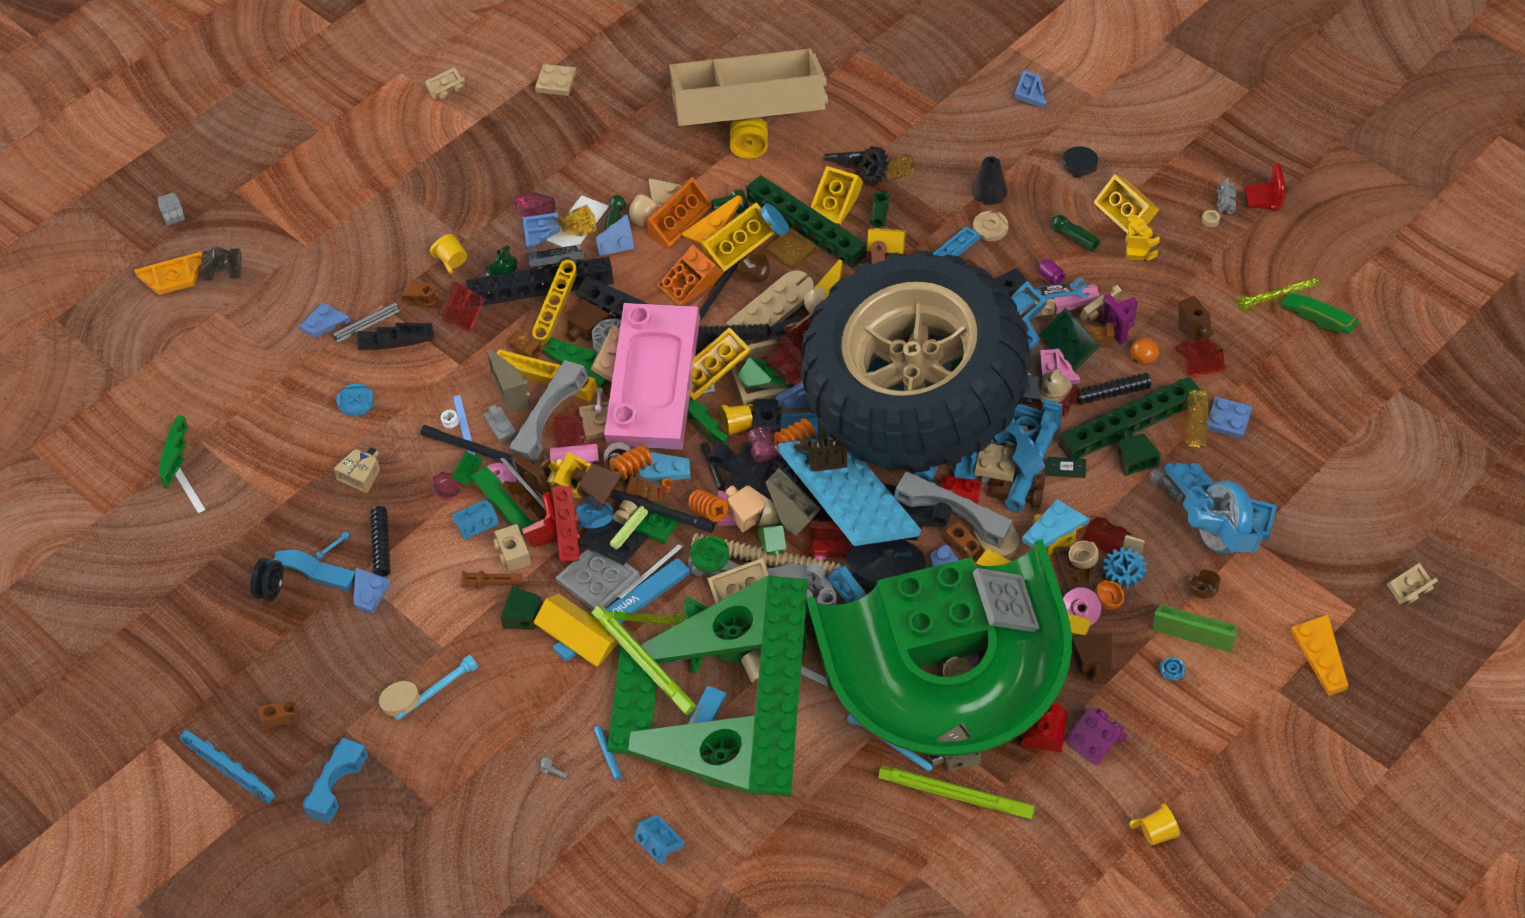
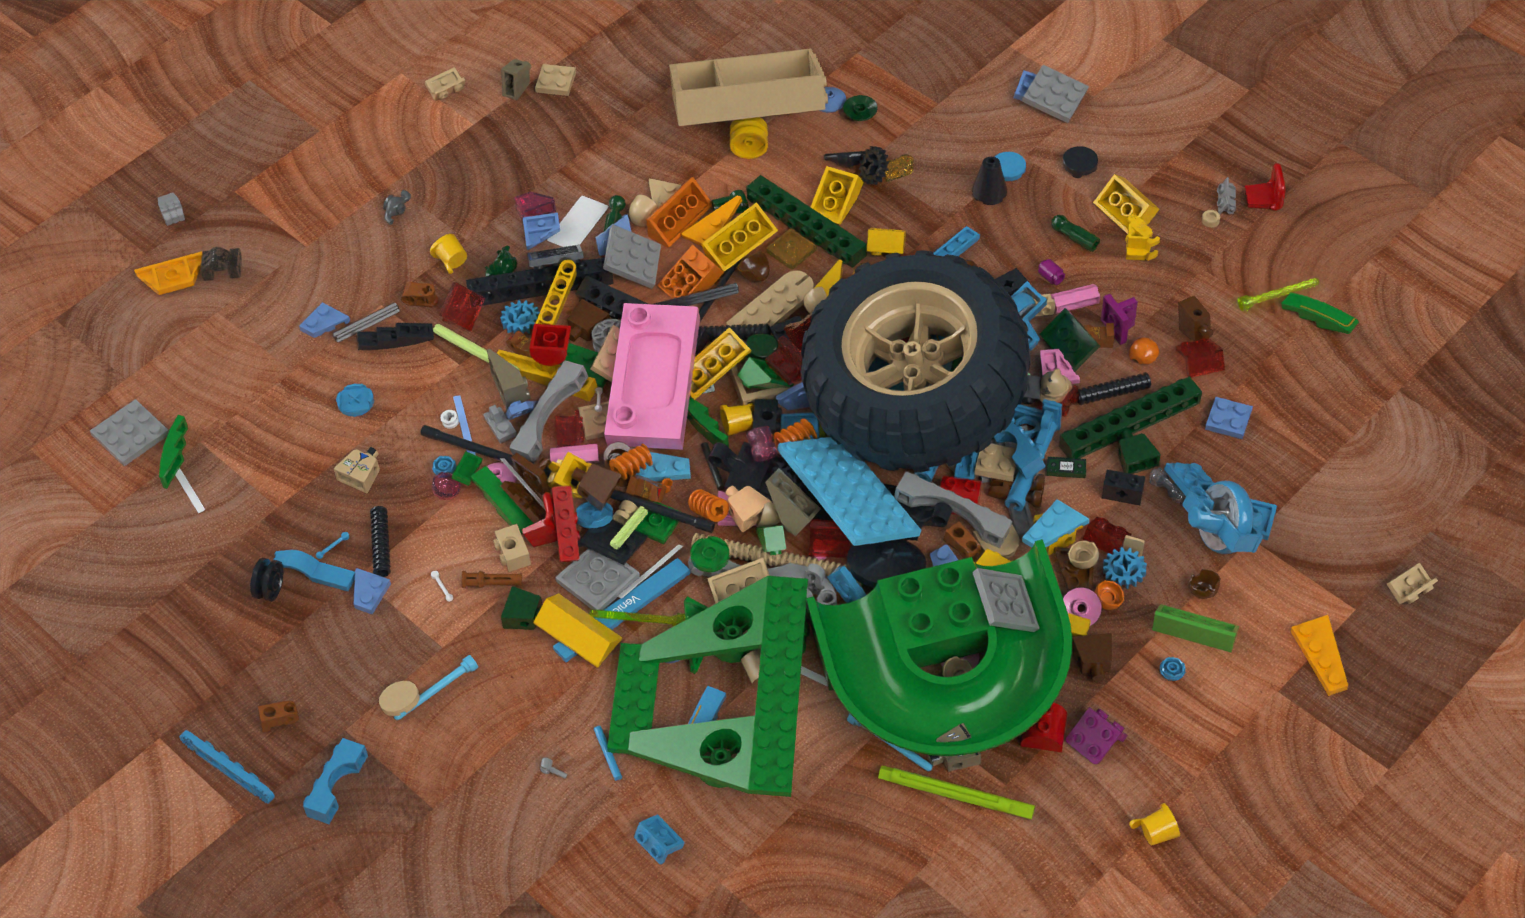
dark azure bracket [451,499,499,539] -> none
clear yellow slope [555,204,597,237] -> none
lime piece [592,605,696,715] -> none
dark azure tile [761,204,789,236] -> none
dark brown bracket [794,438,847,472] -> none
dark green piece [870,190,889,228] -> none
dark orange leg [870,240,887,265] -> none
tan tile [973,211,1008,241] -> none
dark azure flag [1035,277,1089,299] -> none
tan wing [1079,285,1122,322] -> none
clear yellow plate [1185,390,1209,448] -> none
none -> light grey plate [90,399,169,466]
none -> dark grey piece [383,190,411,225]
none -> white hinge [431,571,453,602]
none -> dark azure plate [432,456,456,478]
none -> yellowish green axle [433,324,520,371]
none -> dark azure gear [500,300,540,334]
none -> dark tan torso [501,59,531,100]
none -> medium blue wing [505,400,538,420]
none -> red brick [529,324,571,366]
none -> light grey plate [603,225,661,289]
none -> black axle [652,283,739,306]
none -> dark green piece [746,334,778,361]
none -> medium blue dish [819,87,846,113]
none -> dark green dish [843,95,878,121]
none -> dark azure tile [995,152,1026,181]
none -> flat silver tile [1008,501,1034,539]
none -> light grey plate [1022,65,1089,123]
none -> black brick [1102,469,1145,506]

